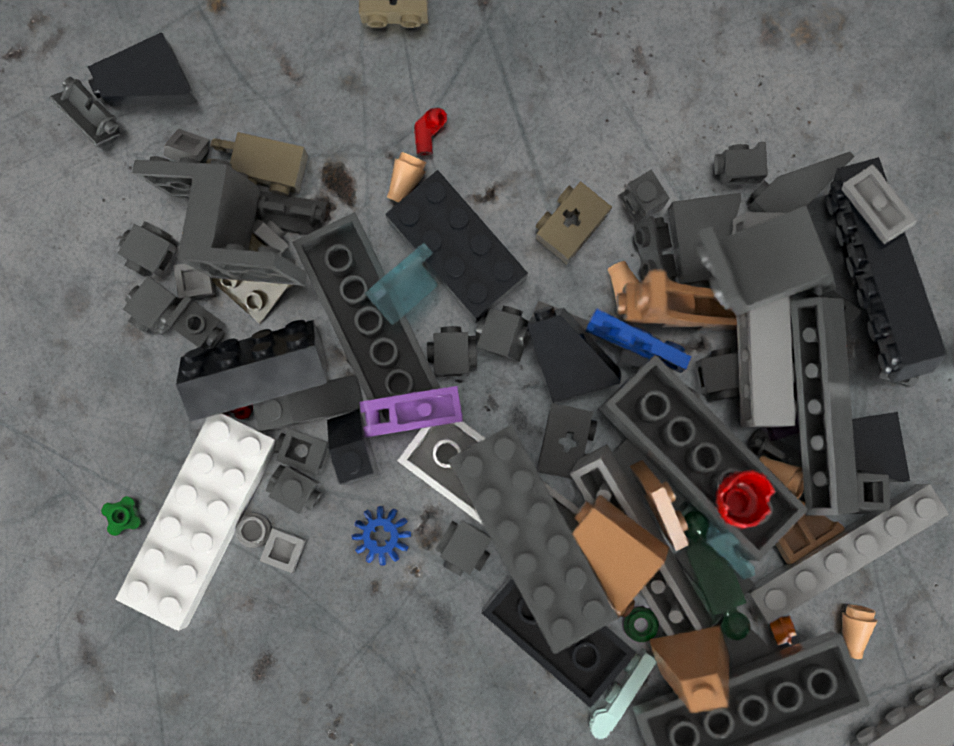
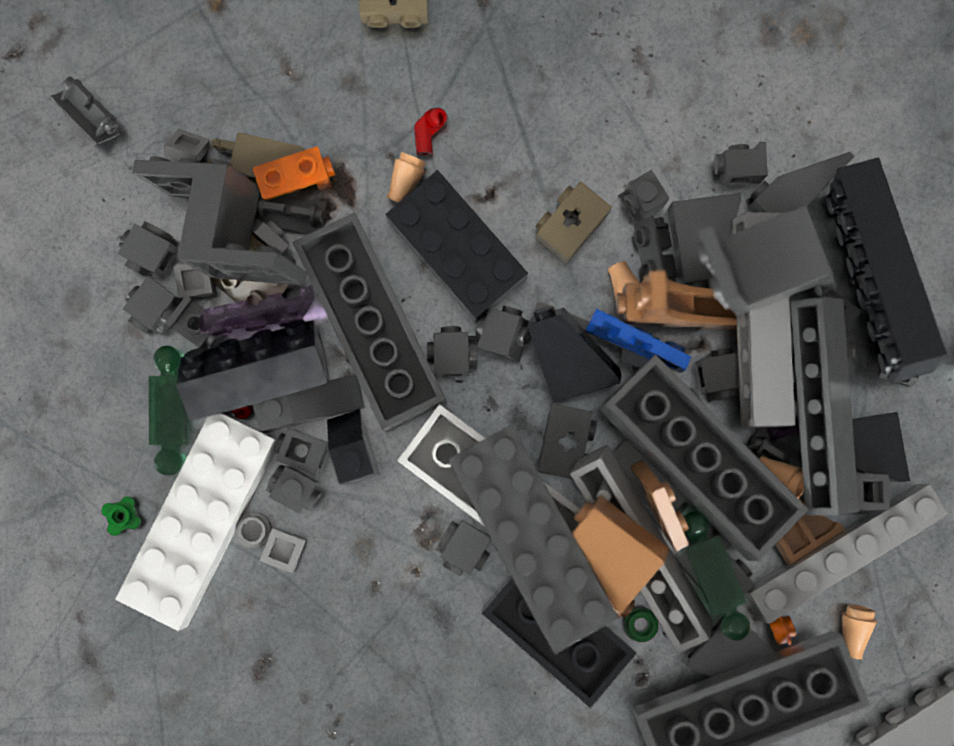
black slope [88,32,197,106] -> none
blue gear [352,506,411,566] -> none
medium lavender plate [359,386,463,437] -> none
clear light blue panel [365,243,438,324] -> none
light aqua hinge [589,648,656,740] -> none
medium nougat slope [650,626,730,713] -> none
clear light blue piece [706,523,755,580] -> none
red hair [716,470,775,528] -> none
light grey plate [841,165,917,244] -> none
none -> clear green plate [149,345,186,476]
none -> clear purple wing [198,285,315,336]
none -> orange bracket [253,146,335,200]

